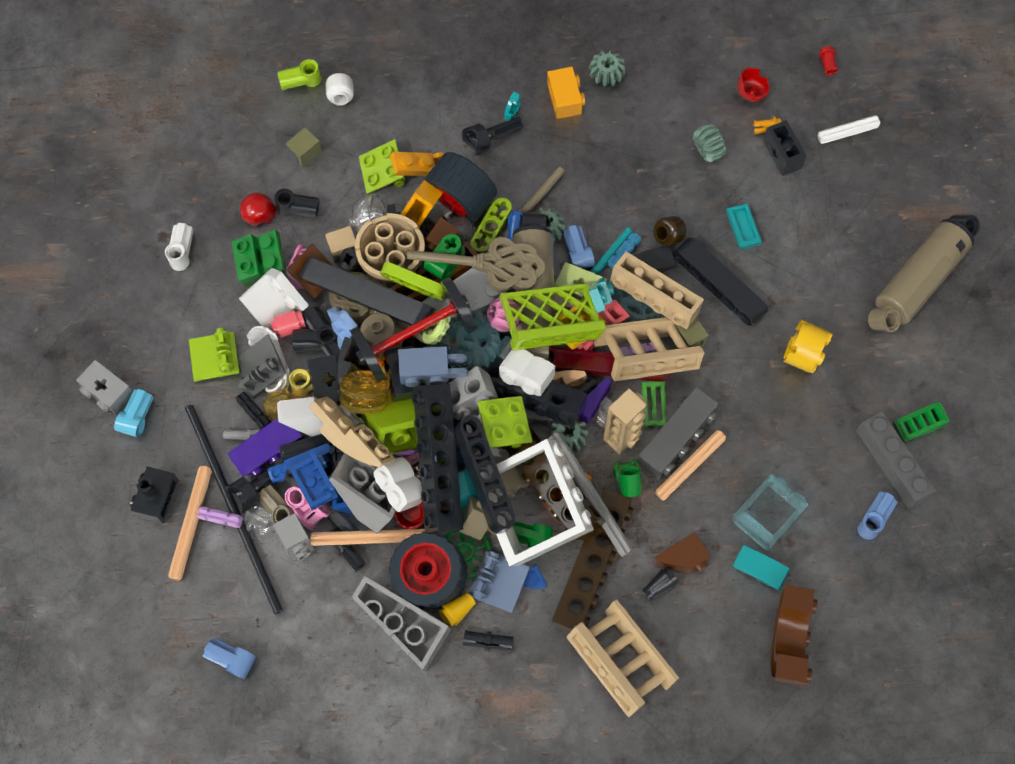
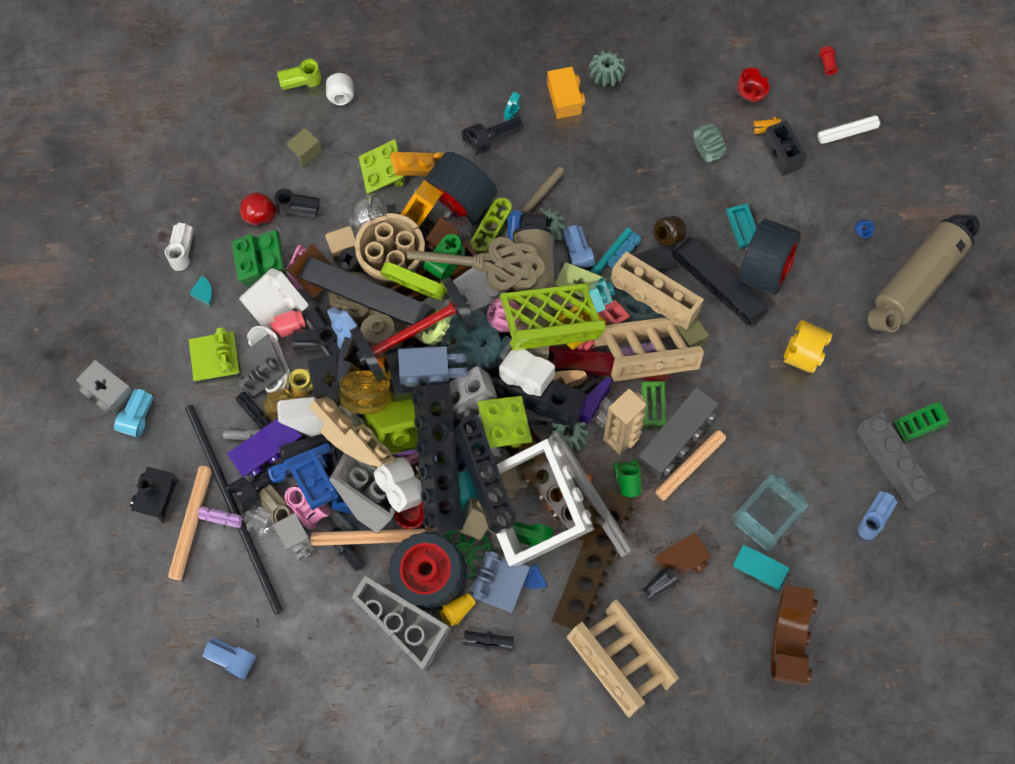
none -> teal tile [189,275,213,306]
none -> black wheel [739,218,801,295]
none -> blue hinge [855,220,874,238]

